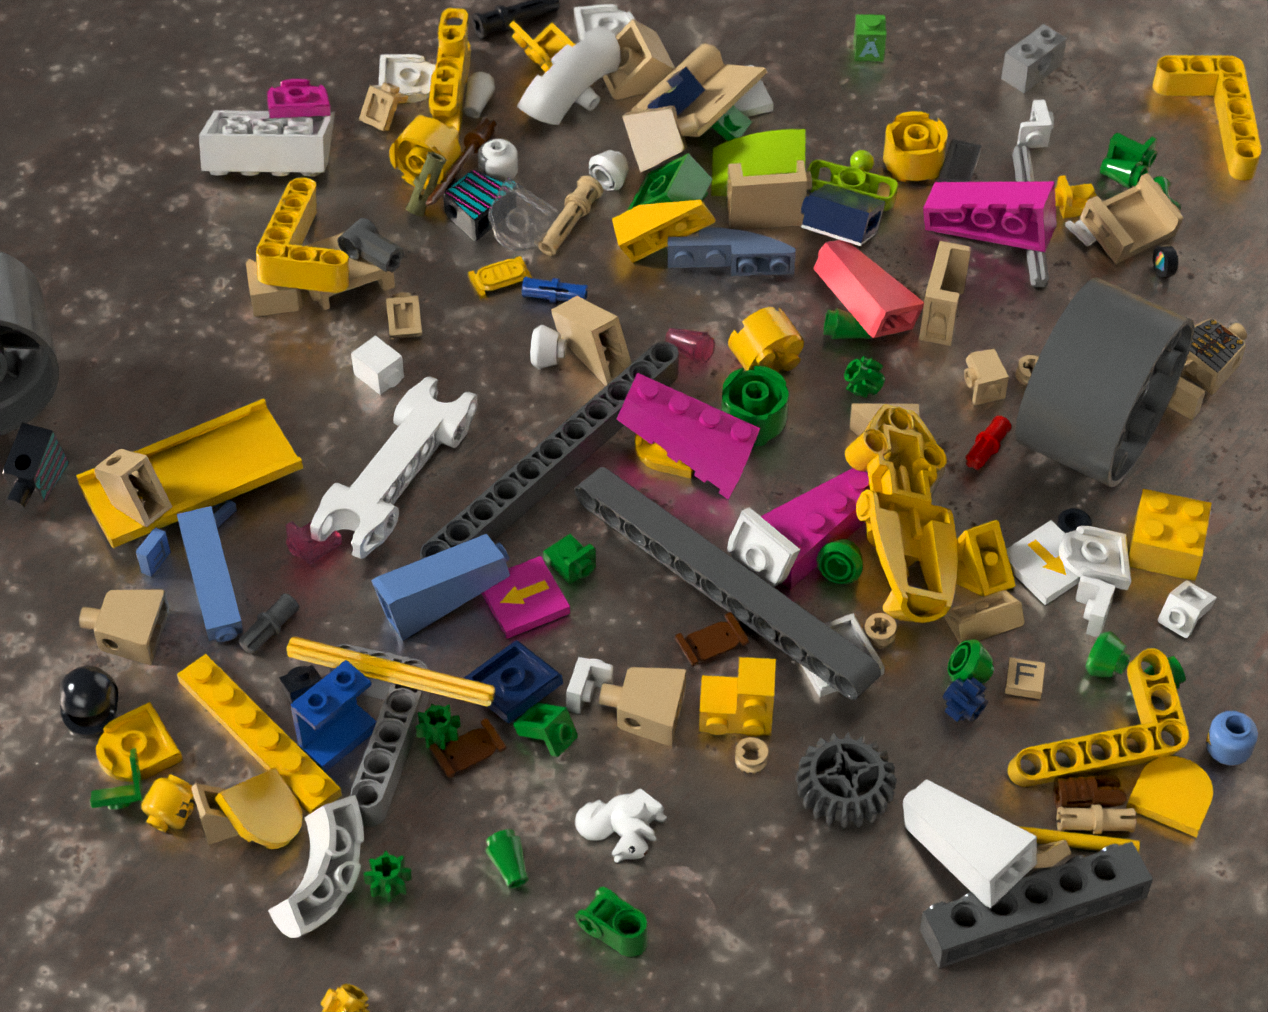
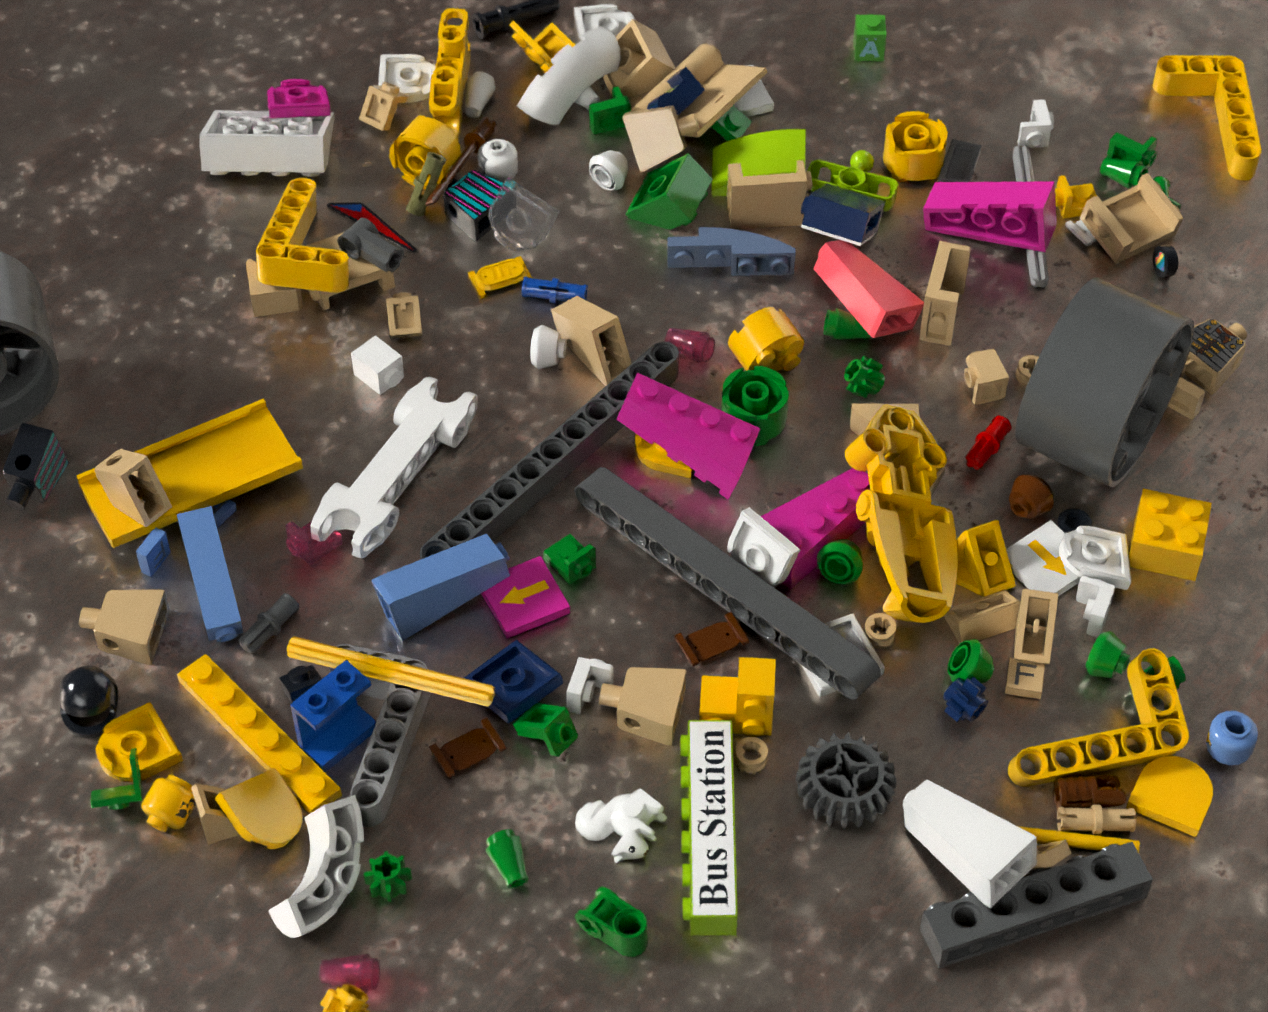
green gear [415,703,461,750] -> none
tan pin [538,175,603,256] -> none
yellow slope [612,200,716,263] -> none
light grey brick [1001,24,1067,93] -> none
white bracket [1158,580,1217,638] -> none
none -> clear pink cone [319,954,380,993]
none -> sticker [327,202,417,253]
none -> green bracket [589,86,631,135]
none -> brick [680,720,738,935]
none -> reddish brown cone [1009,475,1054,519]
none -> tan slope [1013,588,1059,665]

